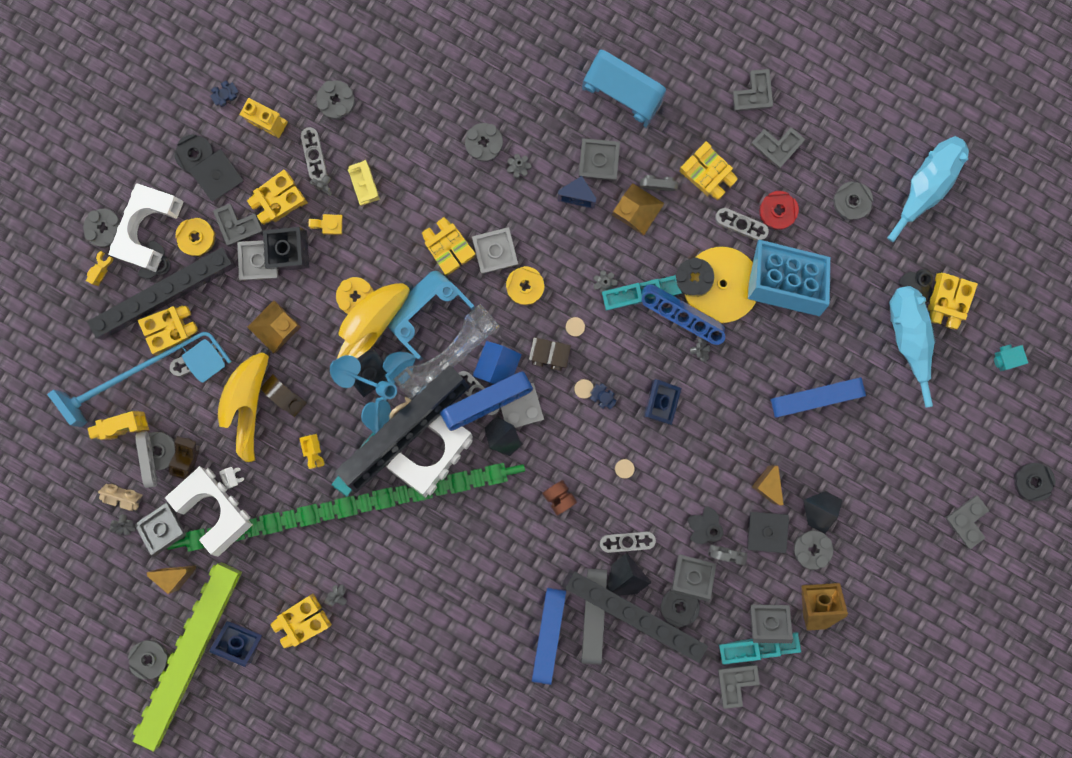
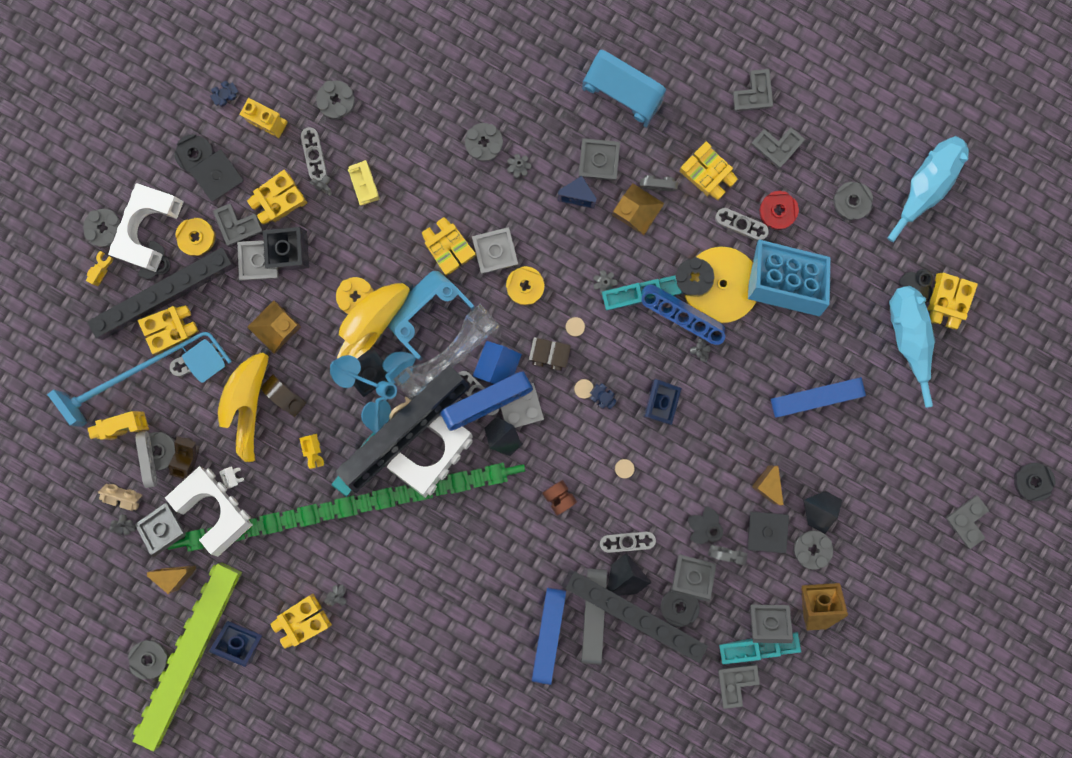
yellow plate [309,214,343,235] -> none
teal brick [994,344,1028,371] -> none

